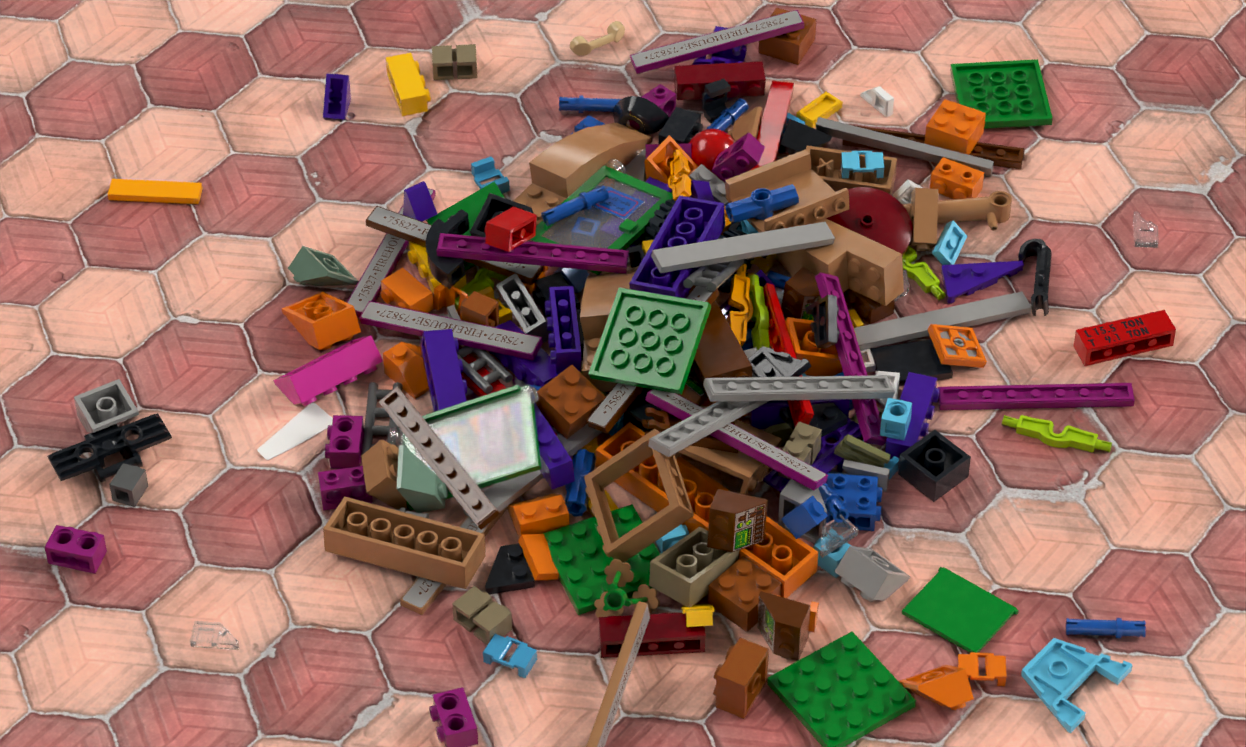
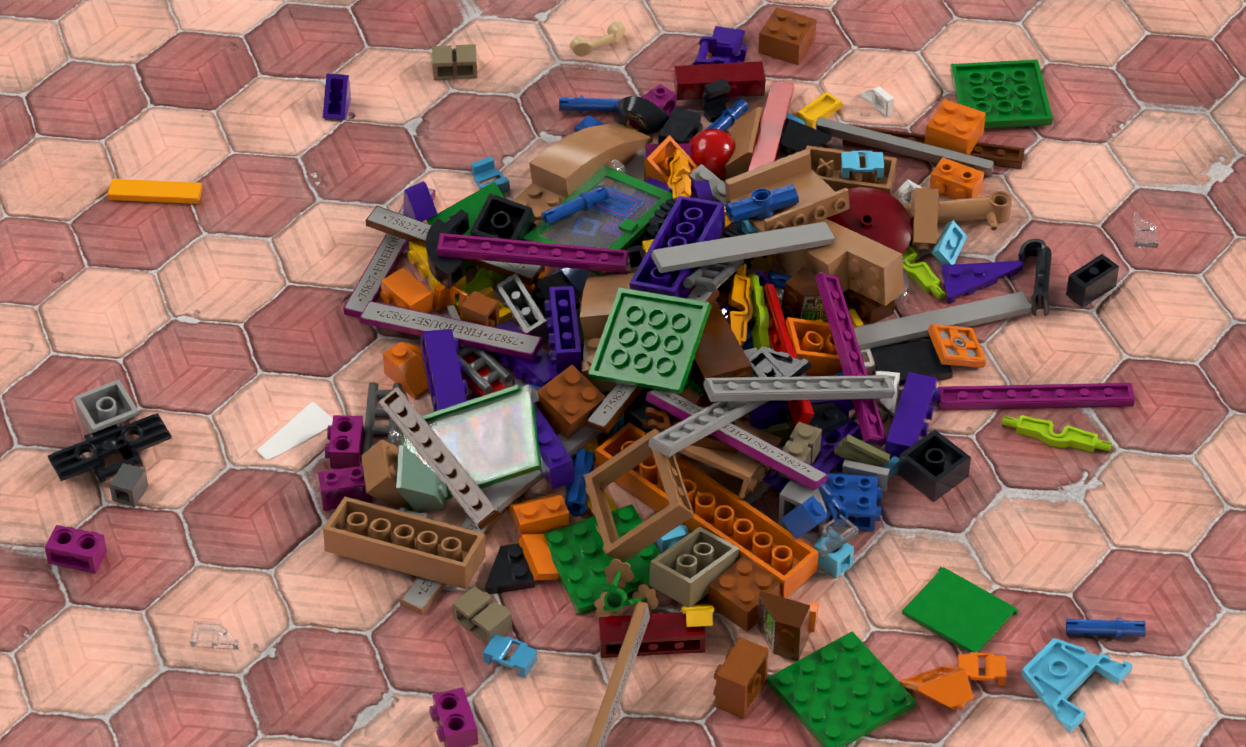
dark pink slope [273,335,383,406] -> none
orange slope [282,292,361,350] -> none
sand green slope [288,246,359,286] -> none
yellow brick [385,53,431,116] -> none
red brick [485,207,537,252] -> none
tile [630,10,804,74] -> none
reddish brown slope [707,489,768,552] -> none
magenta brick [712,132,765,183] -> none
black wing [806,295,839,349] -> none
light grey slope [834,546,911,602] -> none
medium azure brick [880,398,912,440] -> none
red brick [1073,310,1176,366] -> none
none -> black brick [1066,254,1119,308]

